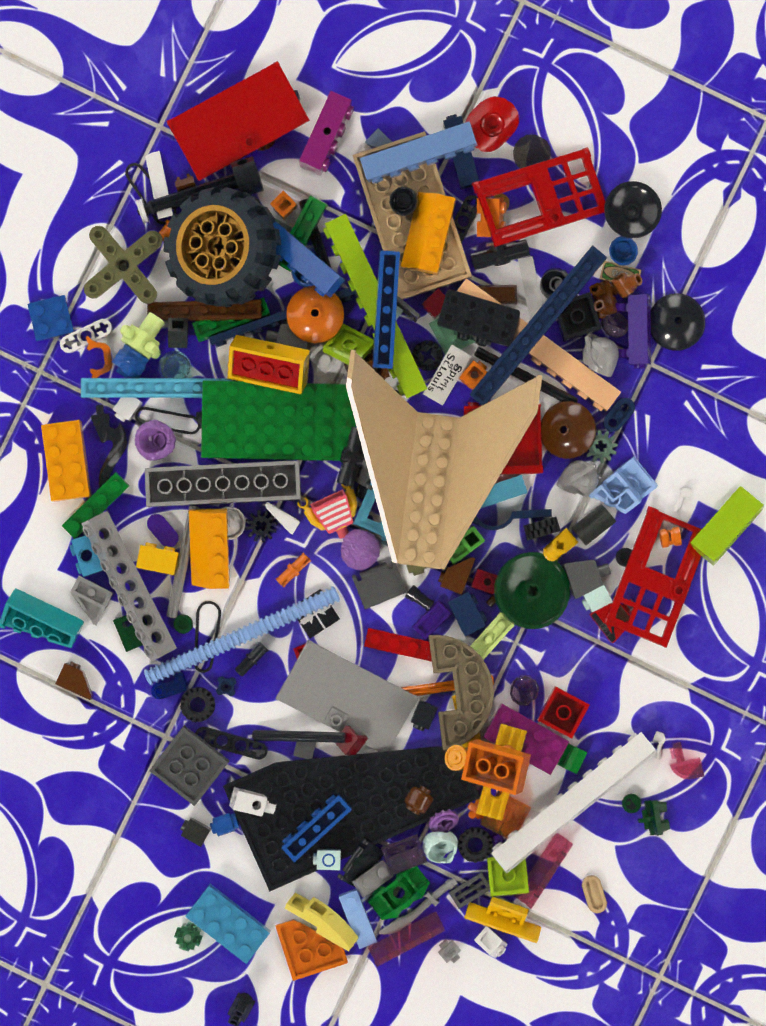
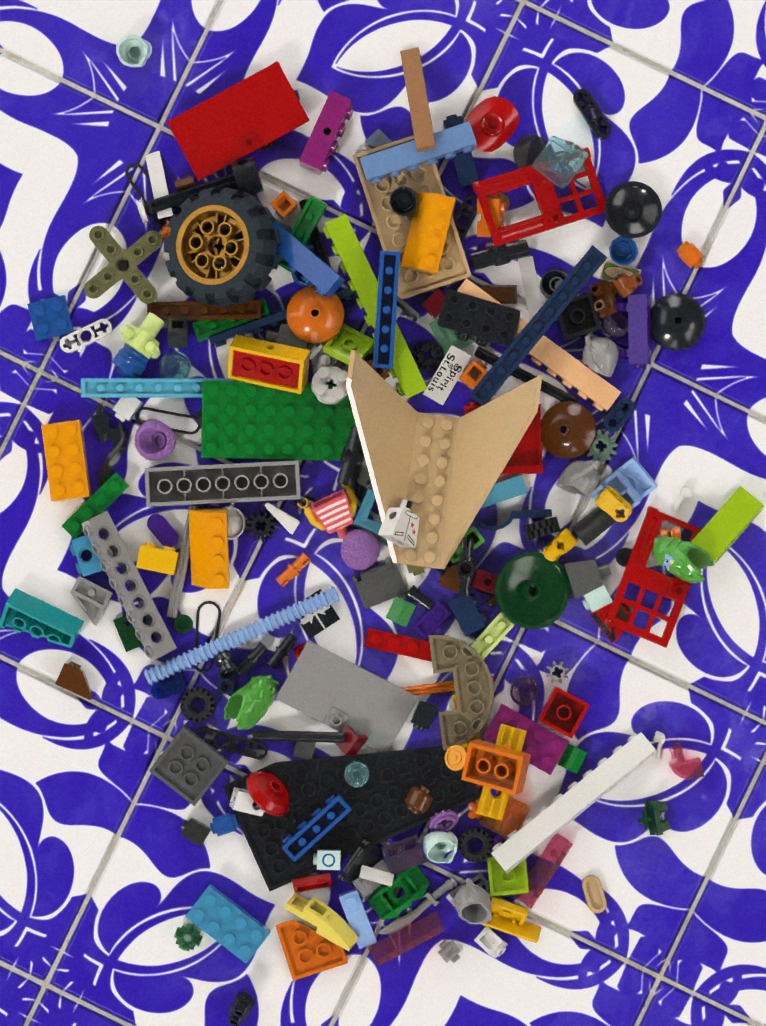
orange helmet [85,335,112,378] -> none
dark green tile [622,793,641,813] -> none
none -> light aqua hair [116,34,152,67]
none -> black wheel [215,652,238,679]
none -> bright green head [224,675,279,730]
none -> red piece [246,771,289,816]
none -> black axle [267,633,298,669]
none -> red tile [292,873,333,893]
none -> white plate [311,366,348,405]
none -> clear light blue wheel [344,760,369,787]
none -> white sticker [359,865,394,887]
none -> white torso [378,499,420,548]
none -> green piece [386,596,416,627]
none -> medium nougat tile [400,47,436,152]
none -> light grey helmet [452,878,492,924]
none -> black pin [457,537,476,596]
none -> clear light blue slope [532,136,589,189]
none -> light grey gear [546,661,569,684]
none -> black beam [573,89,611,140]
none -> yellow piece [595,486,633,522]
none -> bright green head [652,536,713,583]
none -> orange brick [676,241,704,269]

